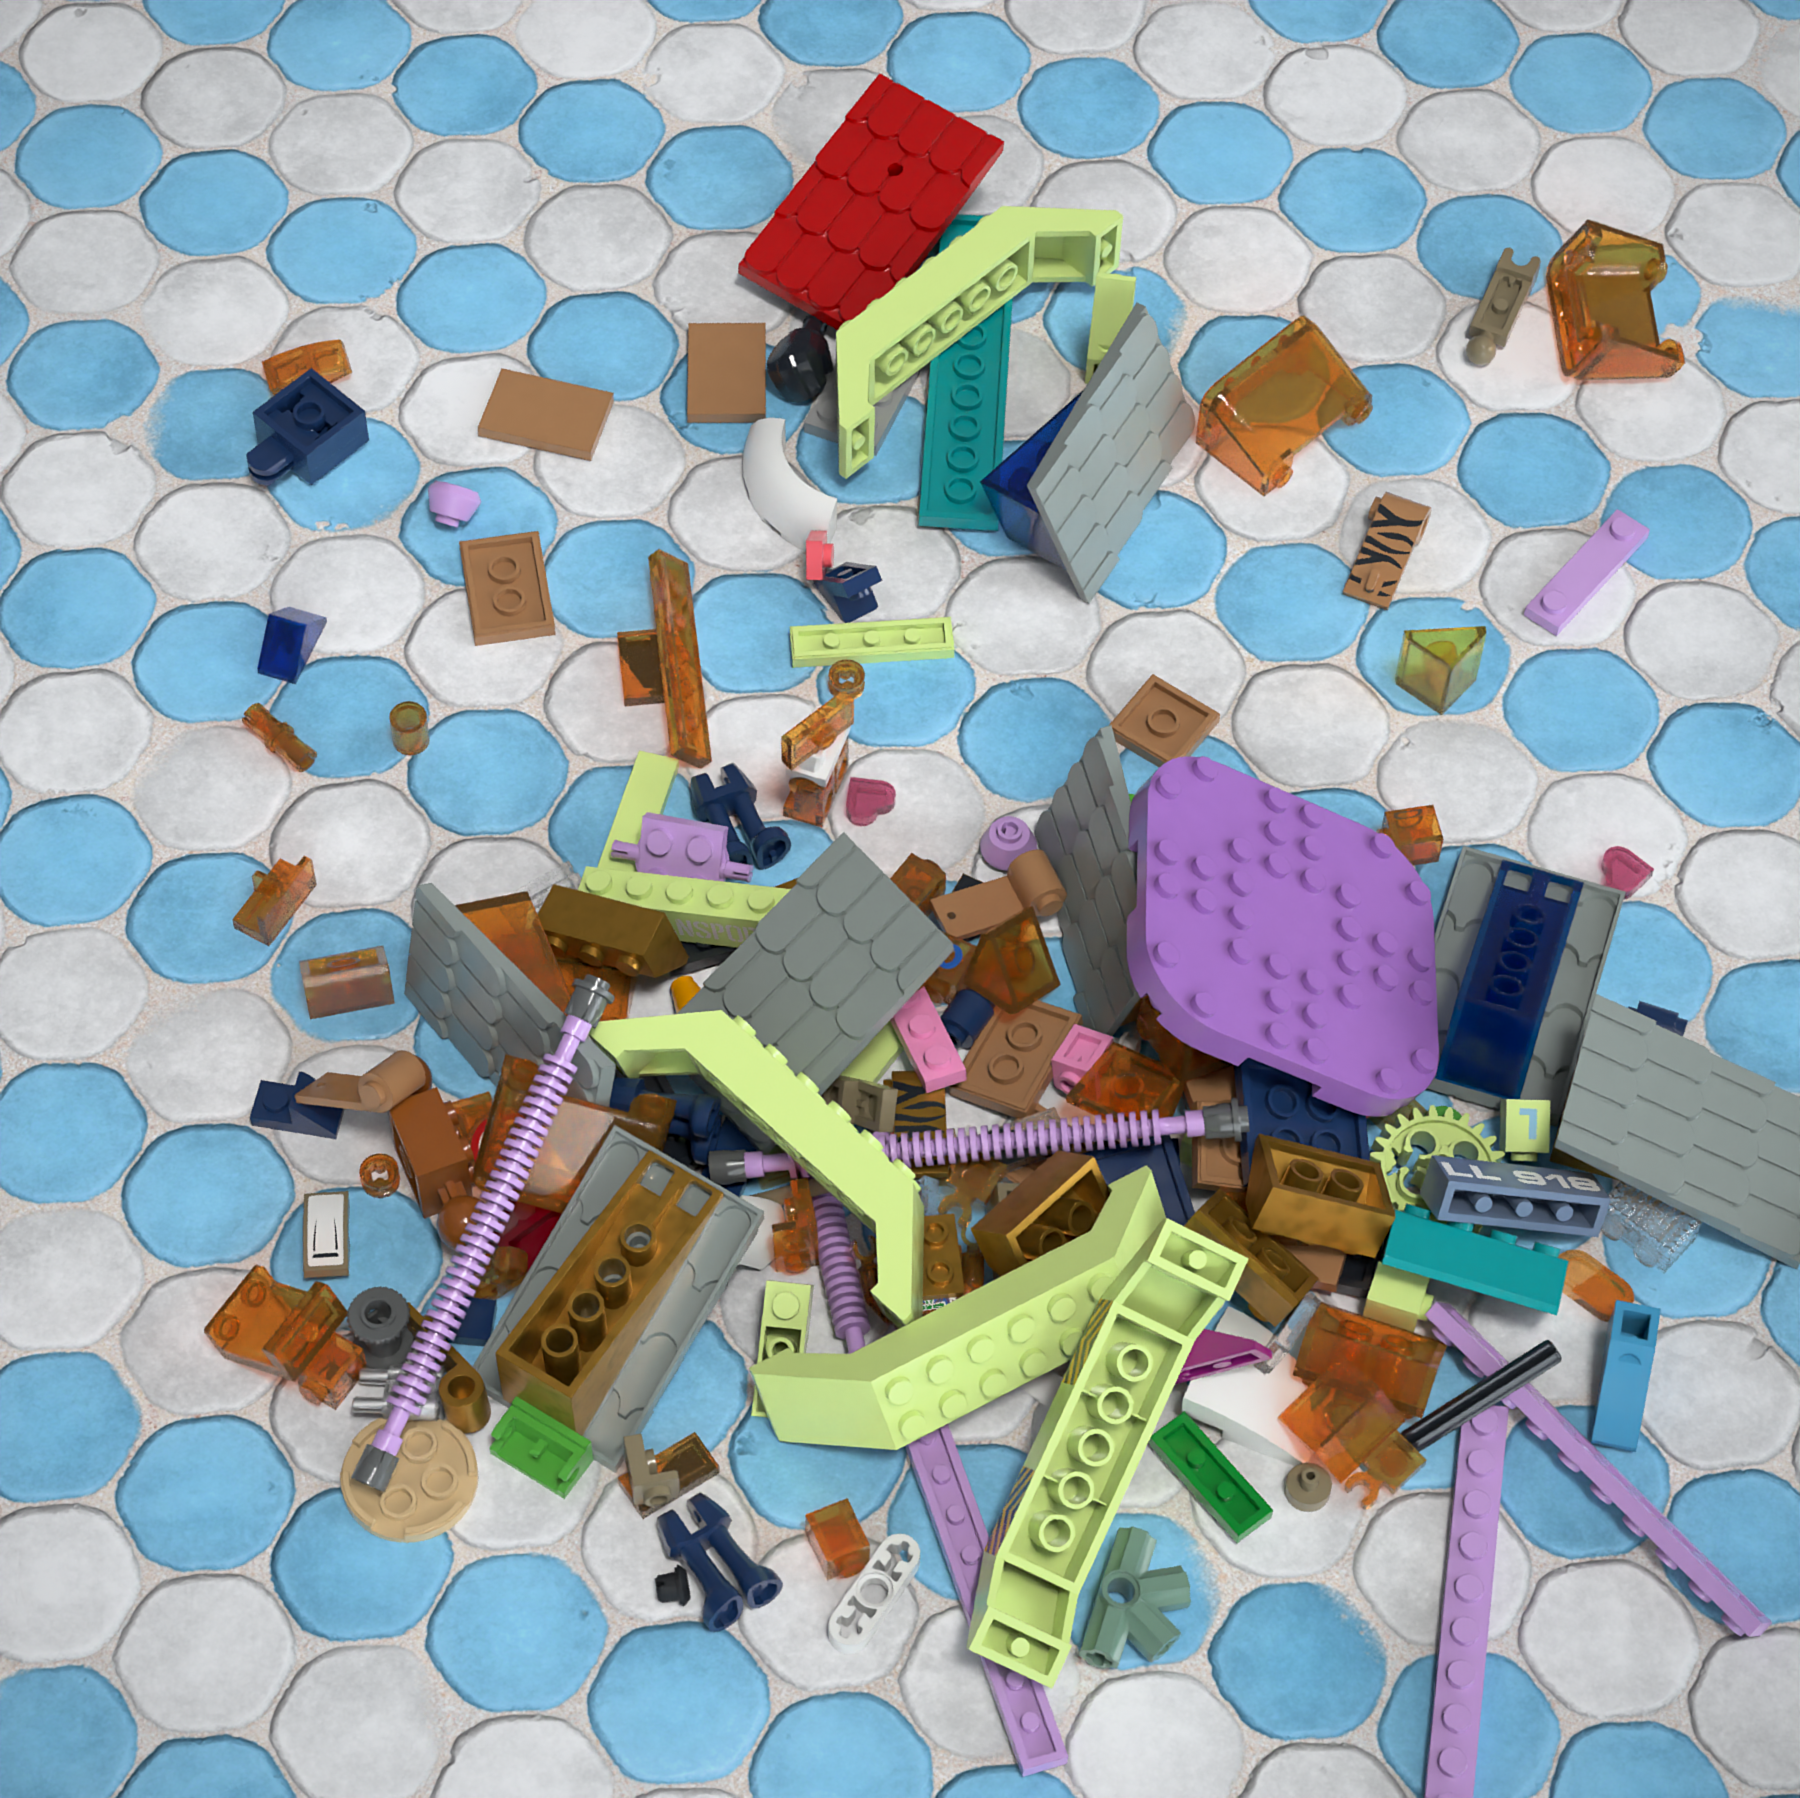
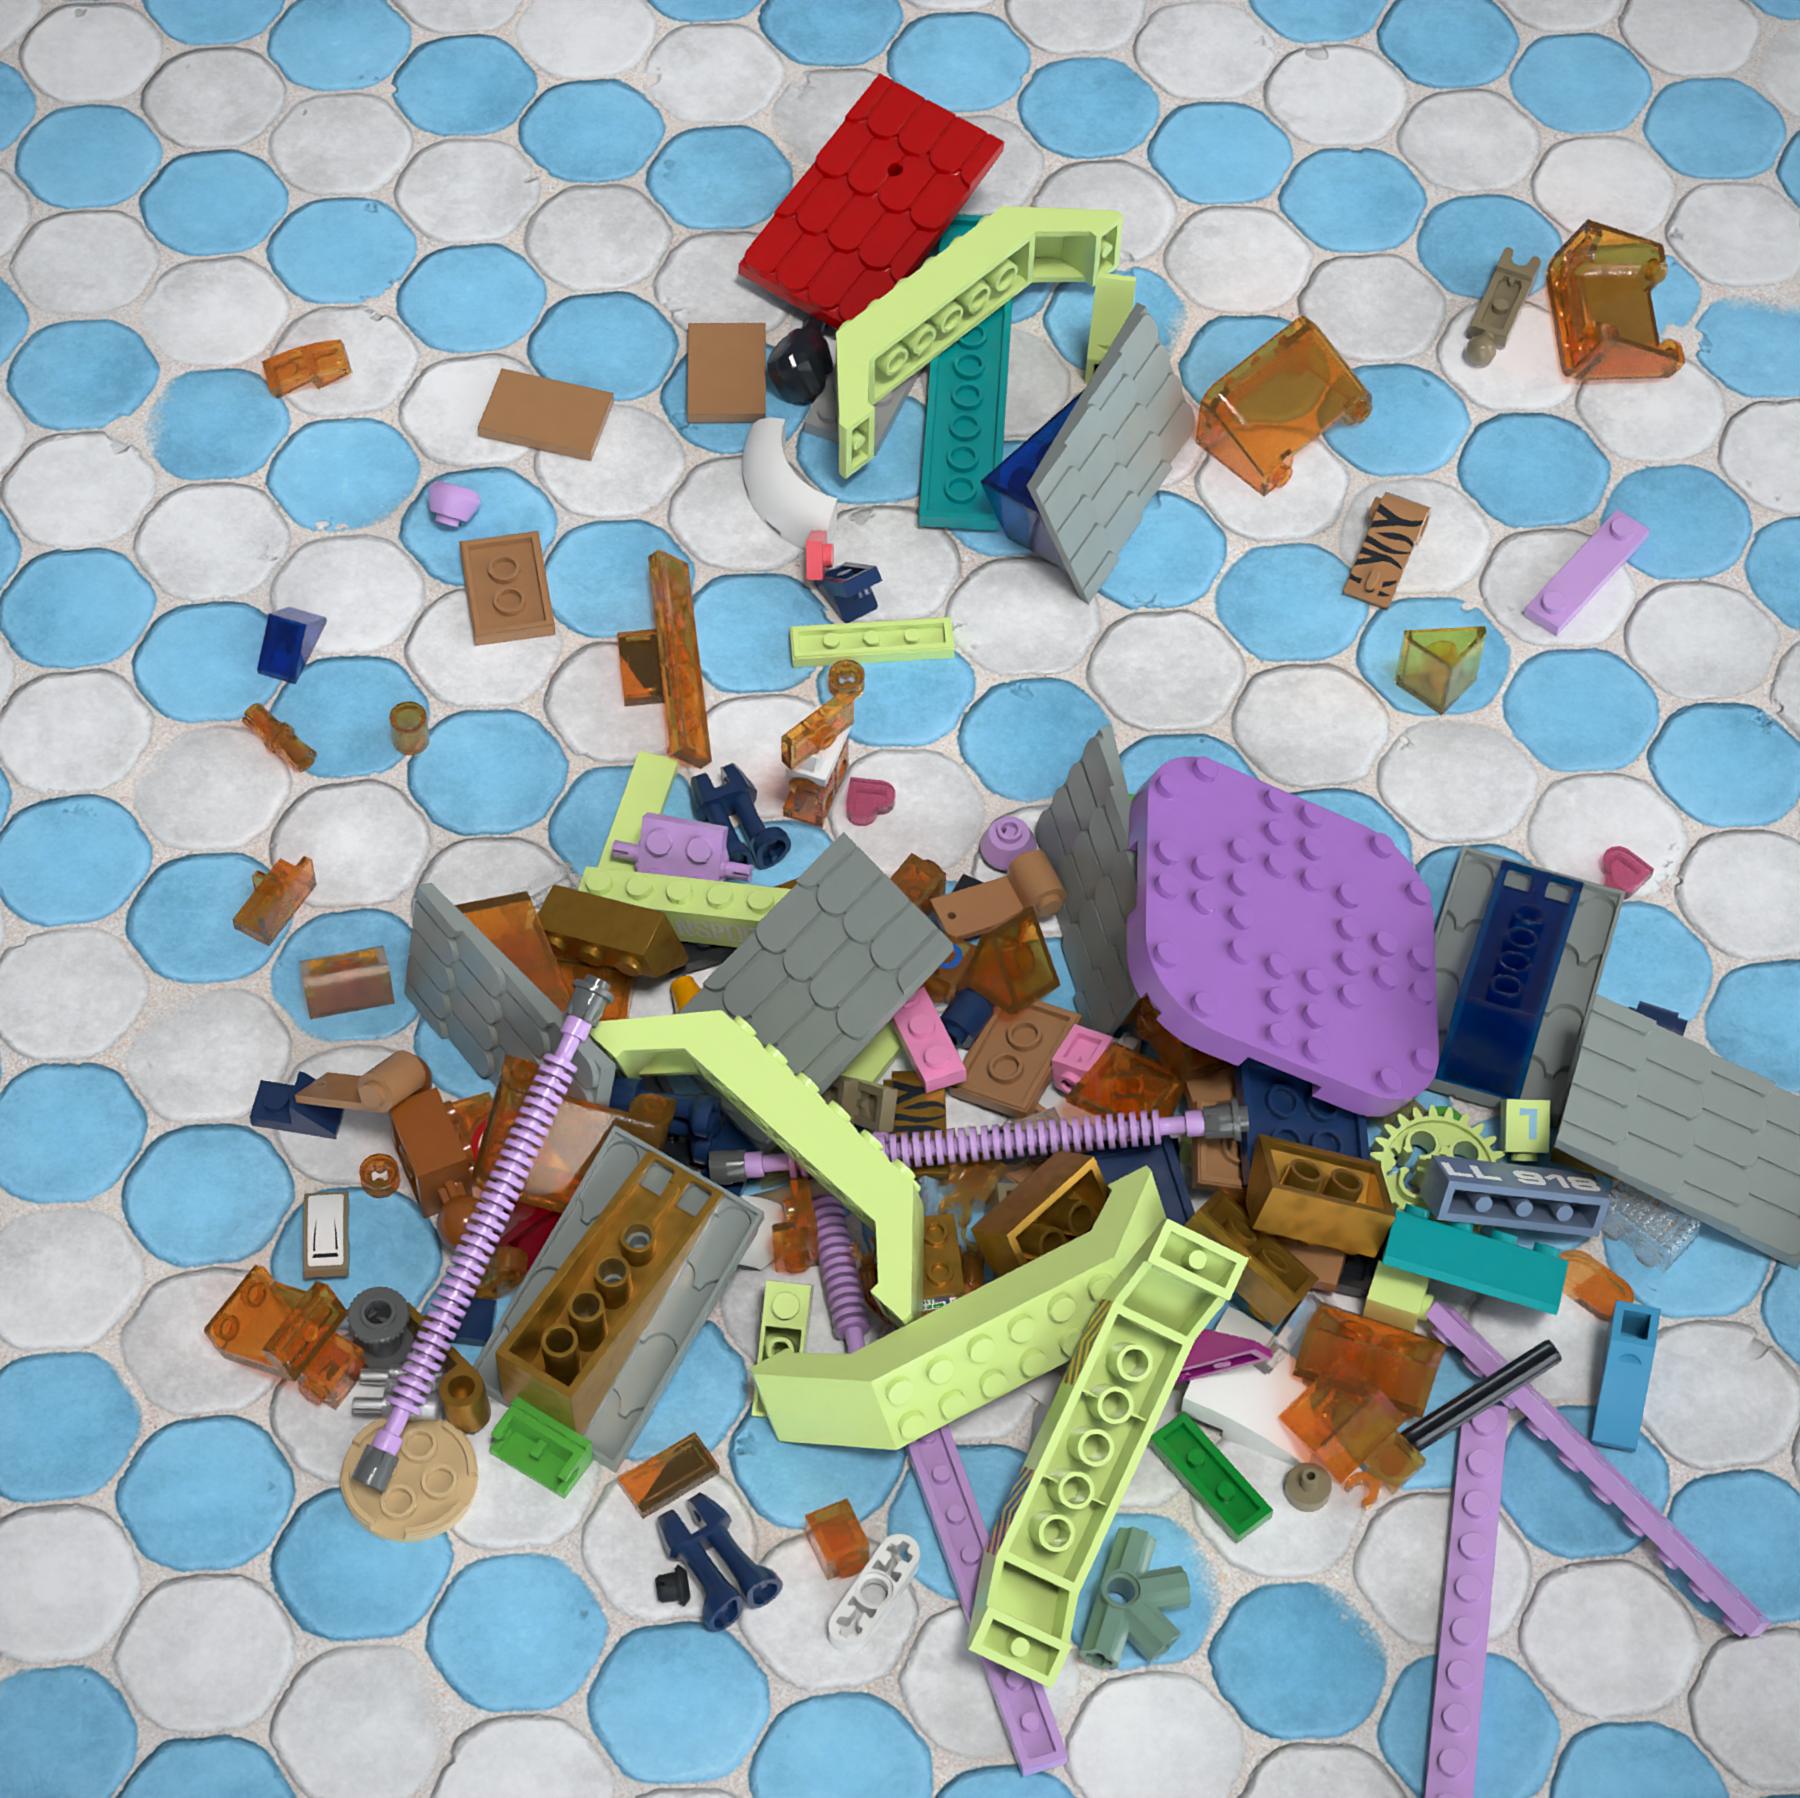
dark blue brick [246,368,369,486] -> none
dark tan bracket [623,1433,679,1506] -> none
medium nougat tile [1109,674,1220,767] -> none
clear orange brick [1376,805,1444,866] -> none

